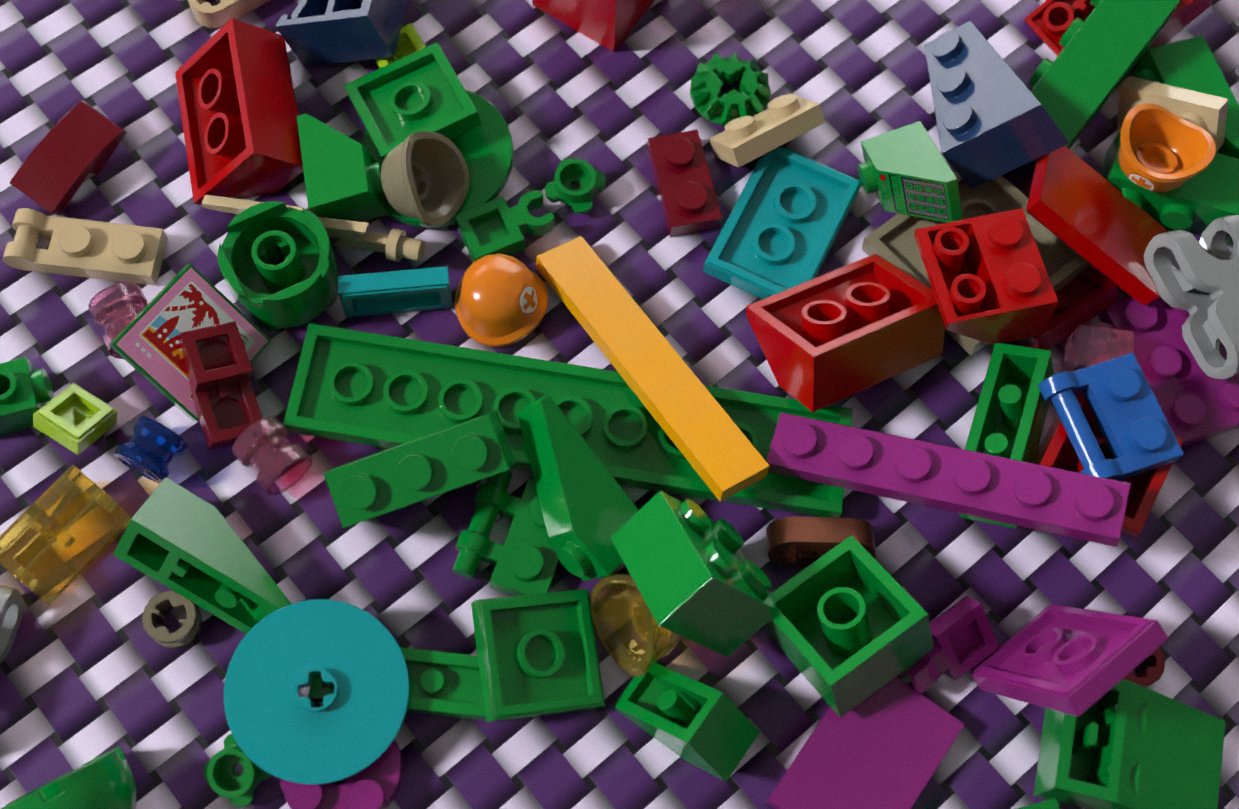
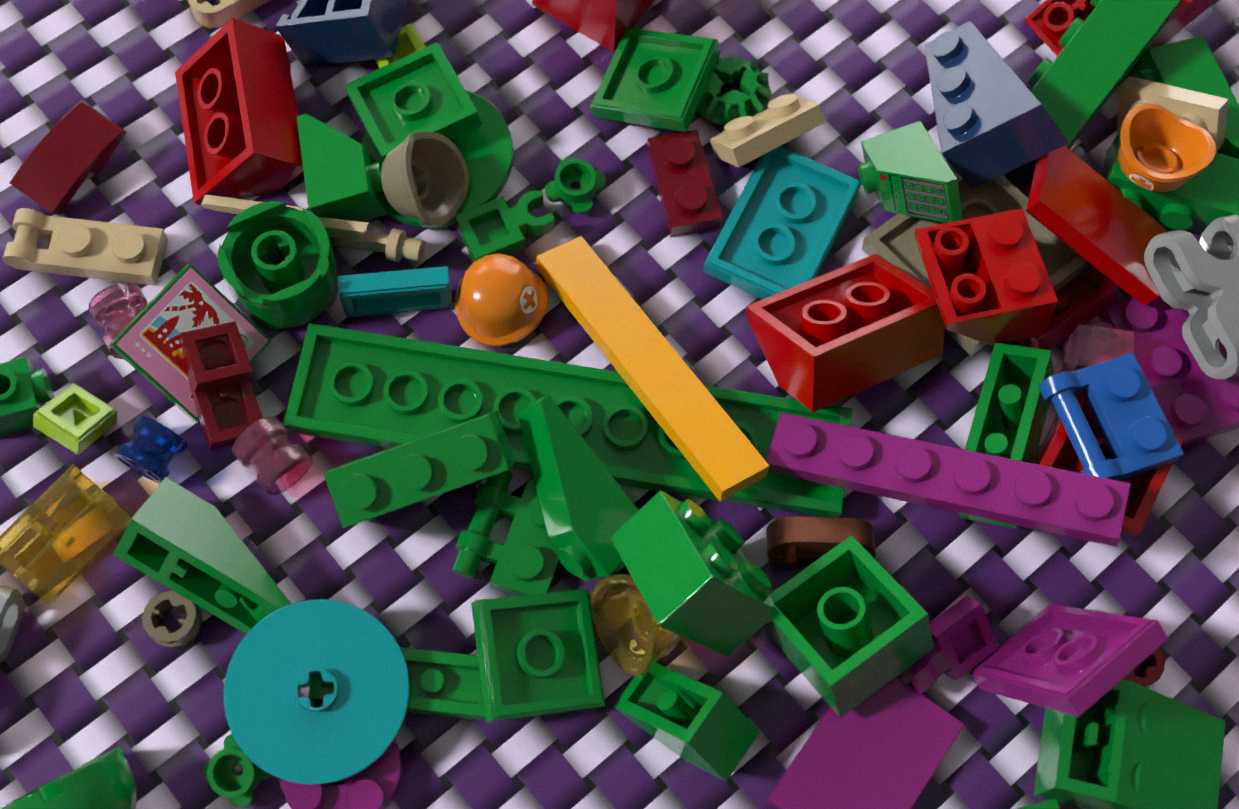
none -> green plate [590,28,721,132]

